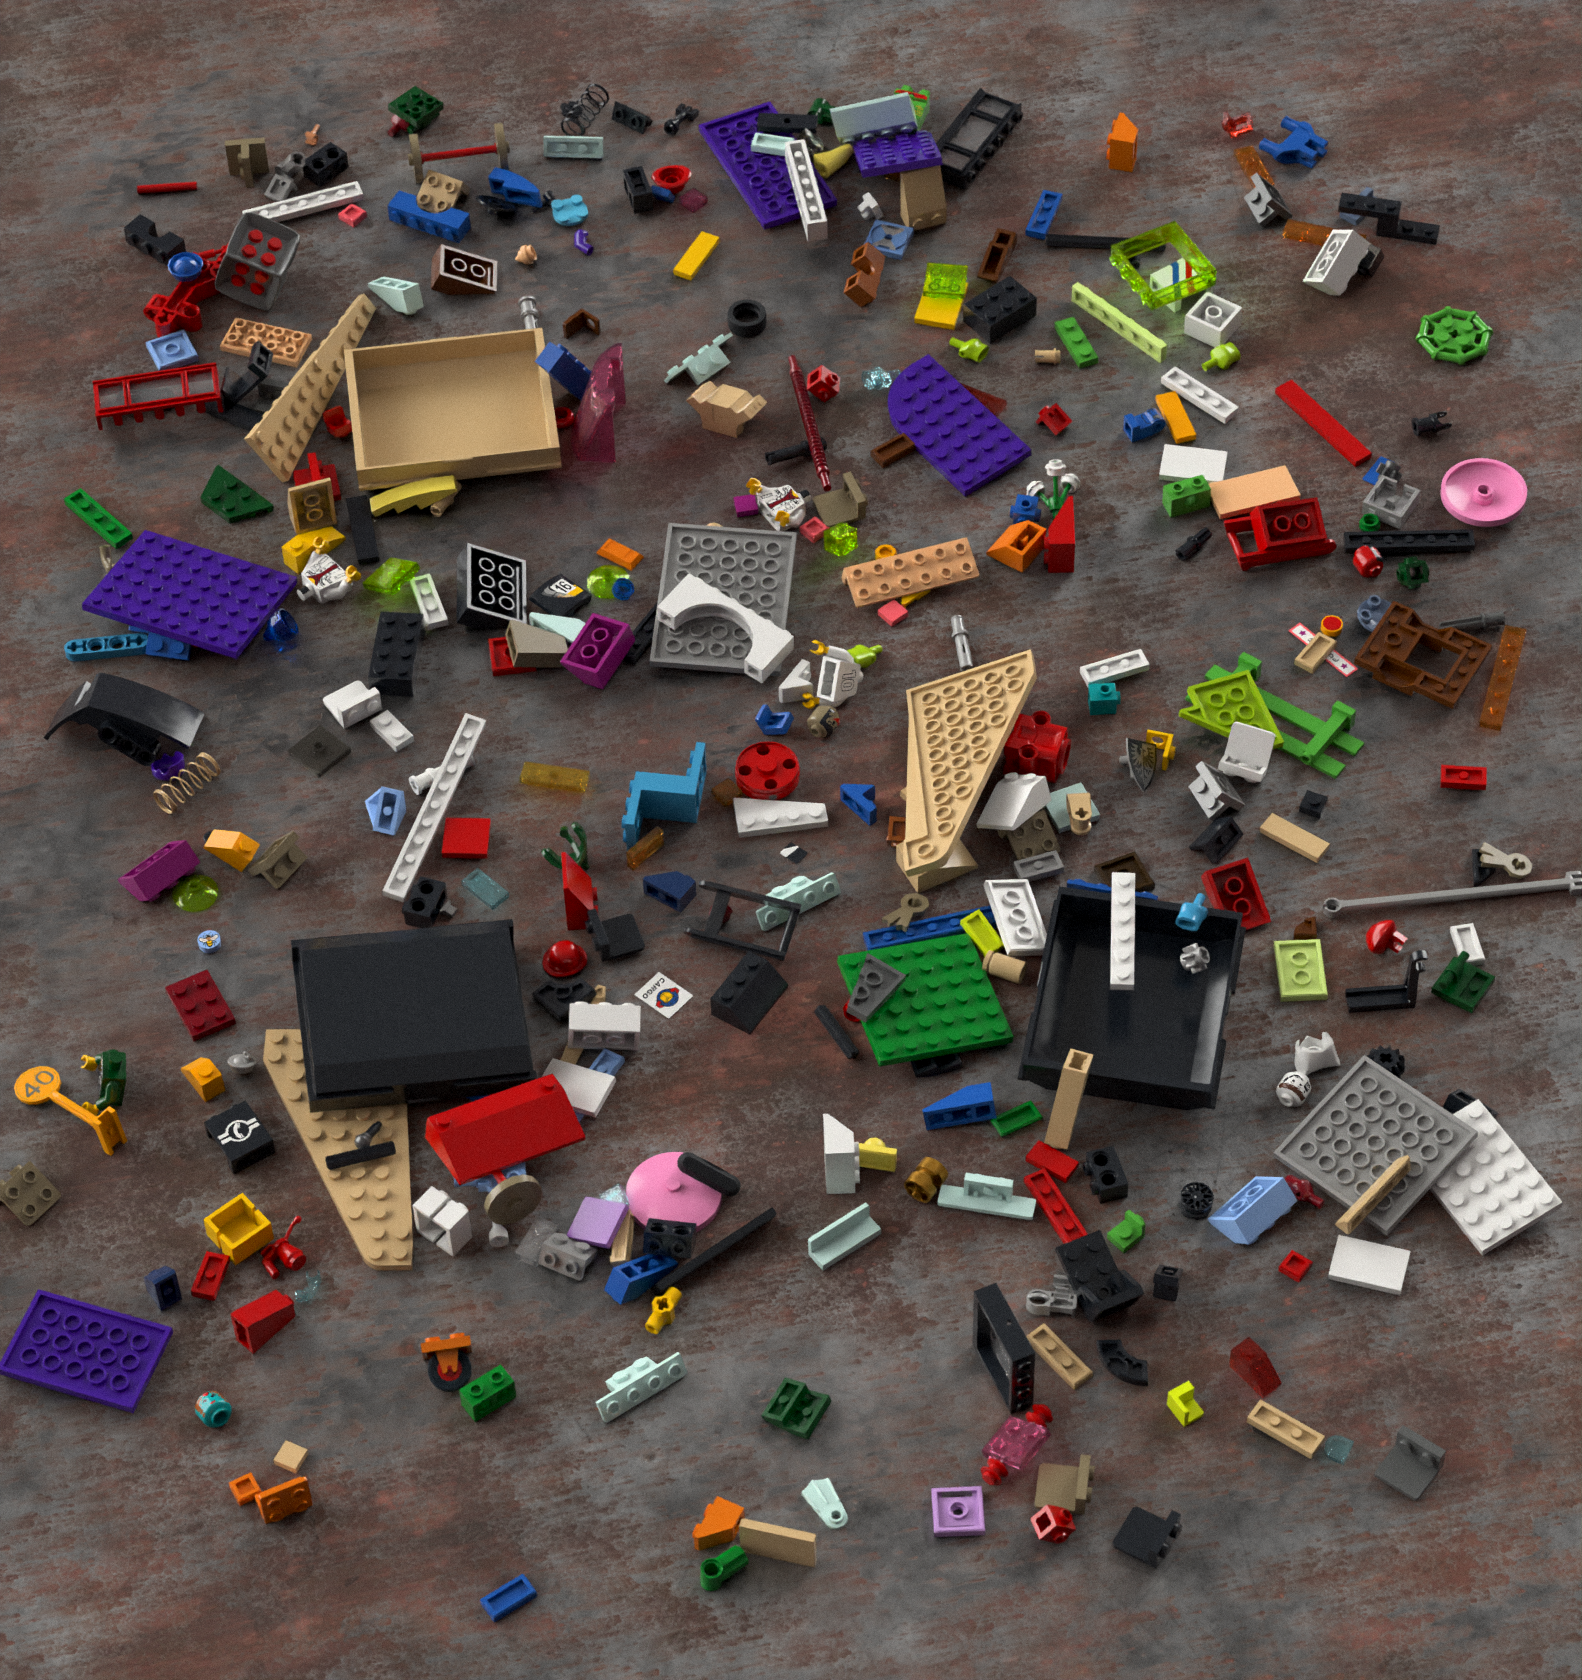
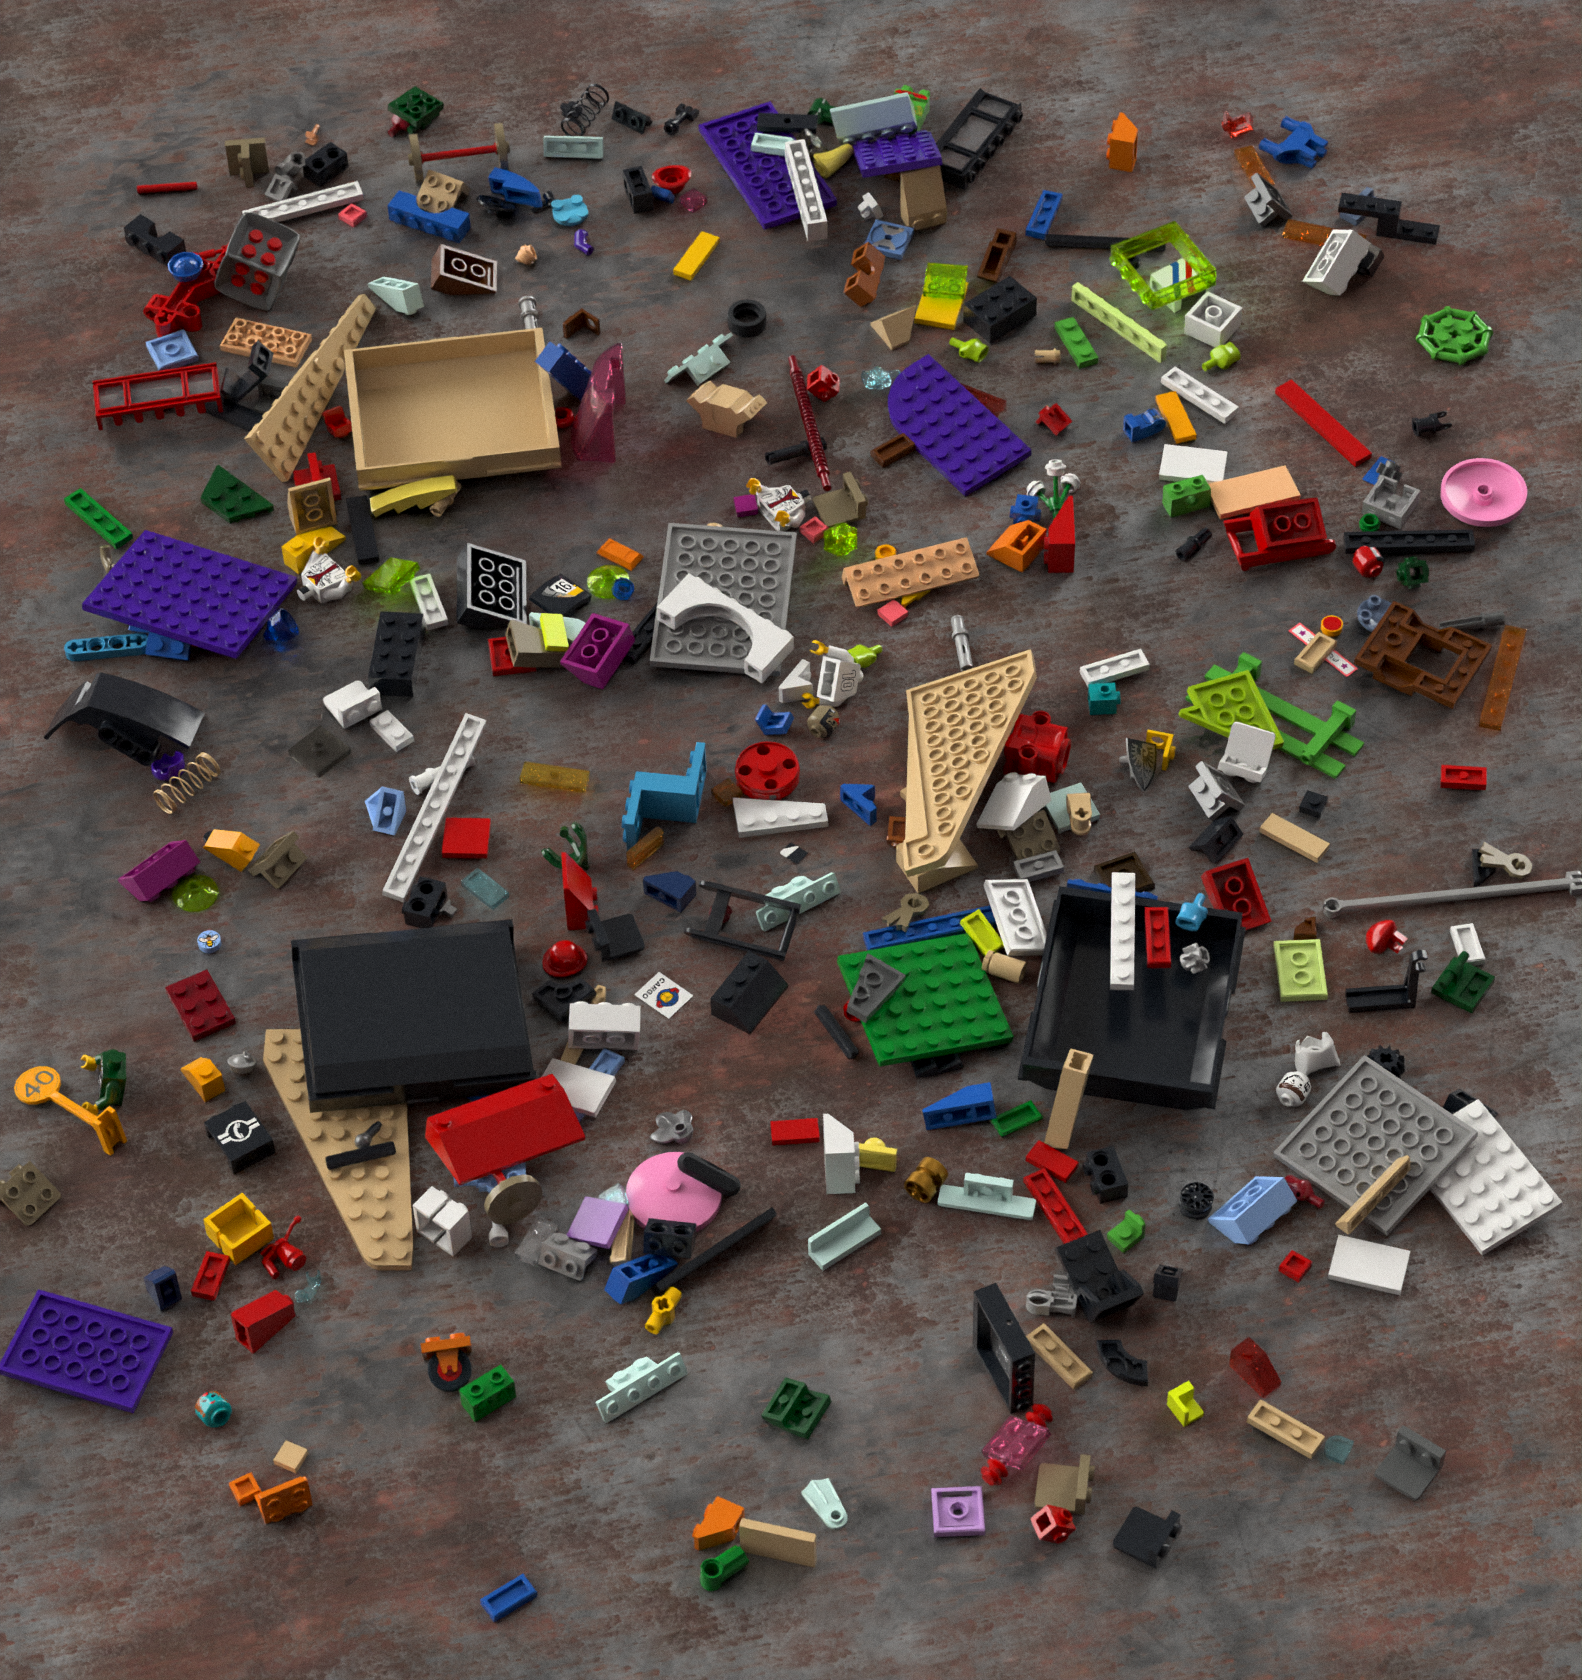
none -> neon yellow tile [539,613,569,652]
none -> flat silver plate [650,1110,693,1144]
none -> red tile [770,1118,820,1146]
none -> tan slope [871,305,916,350]
none -> red tile [1144,907,1171,968]

